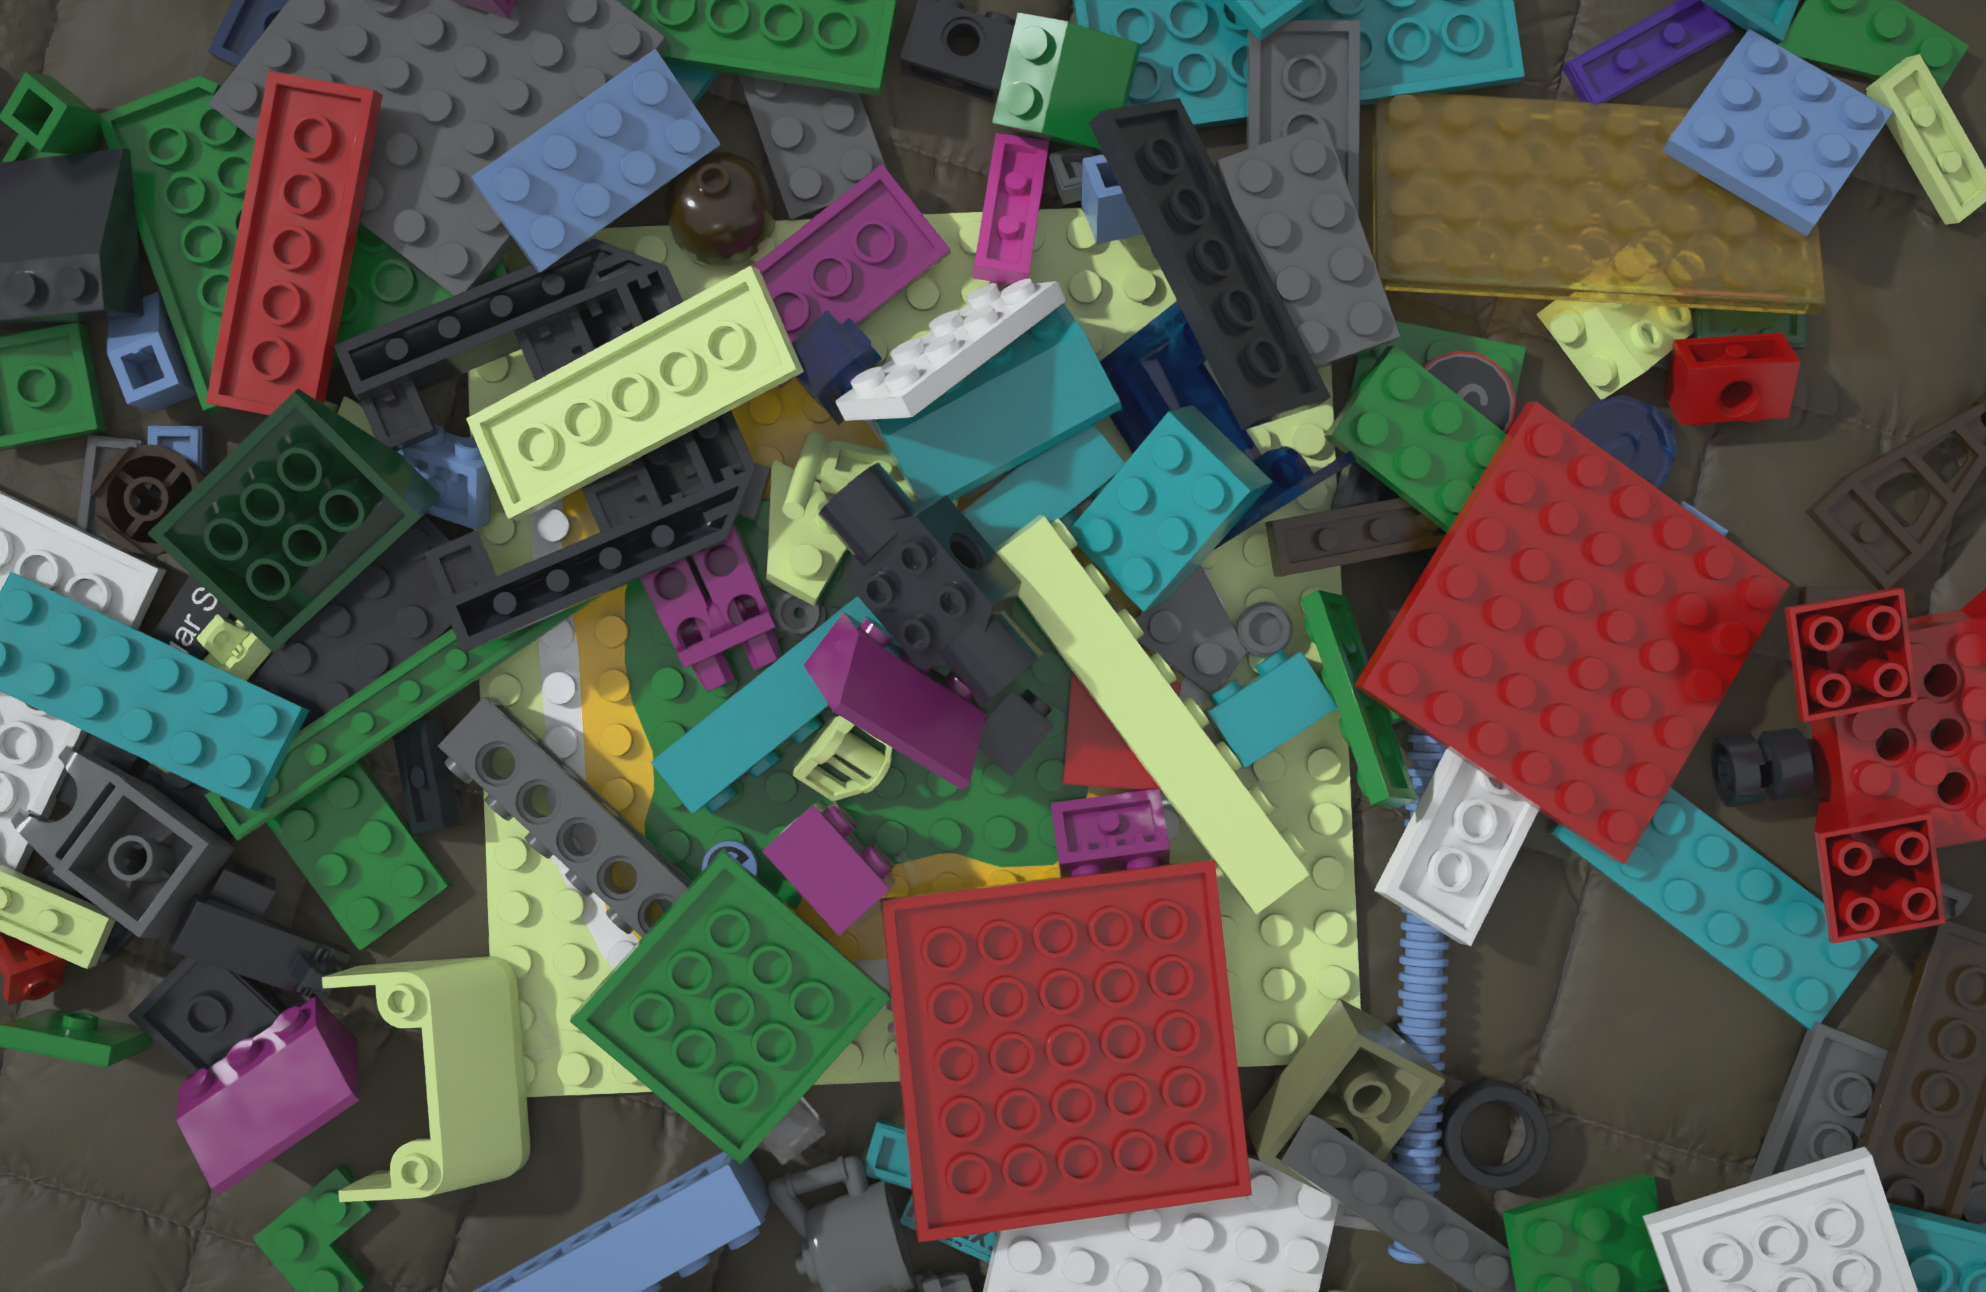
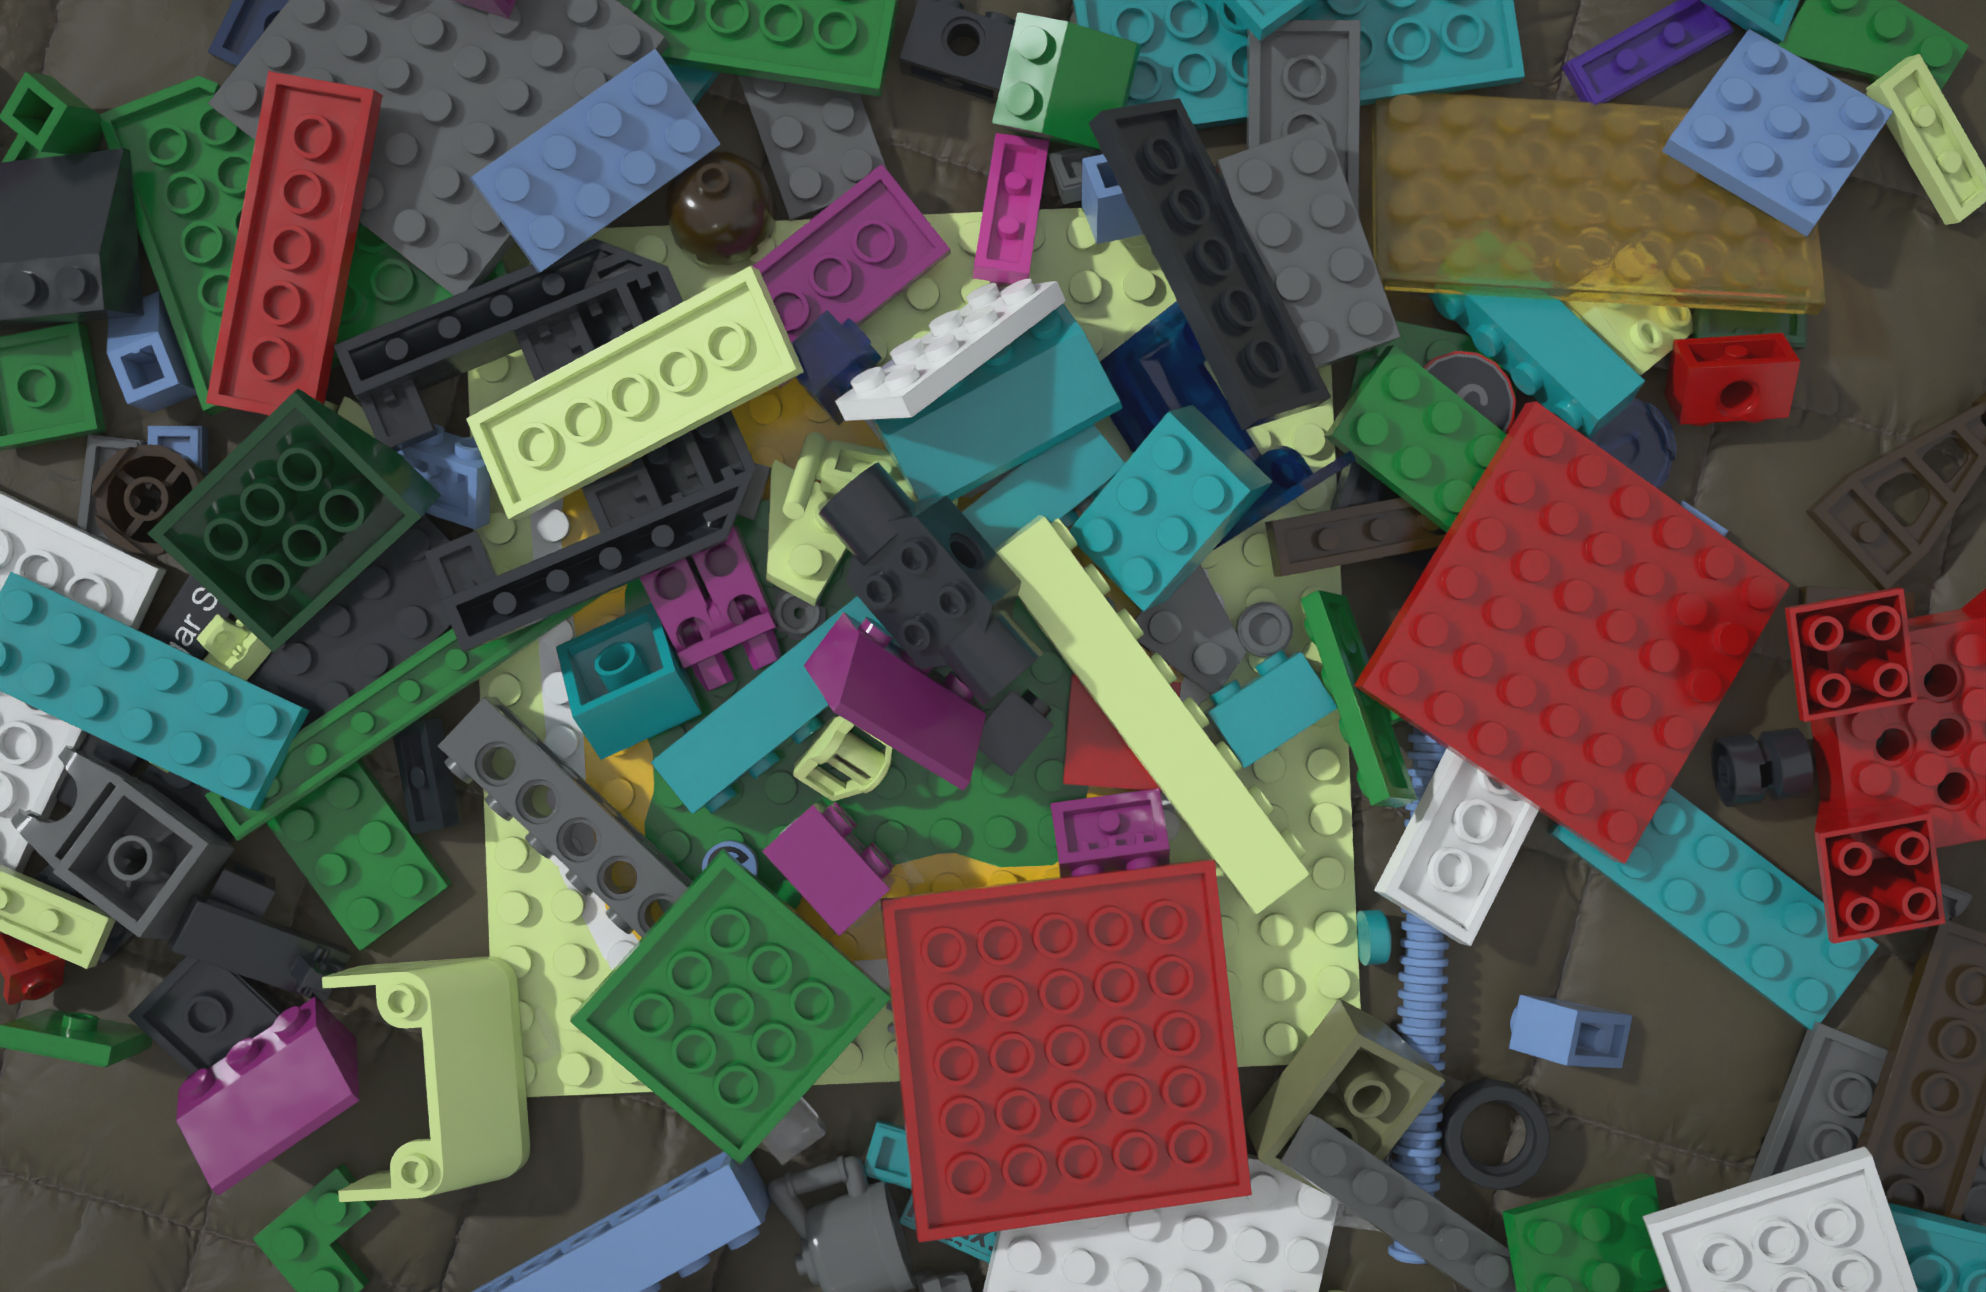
none -> teal slope [556,603,702,760]
none -> teal tile [1356,909,1391,966]
none -> teal brick [1428,230,1645,439]
none -> medium blue slope [1509,995,1633,1068]

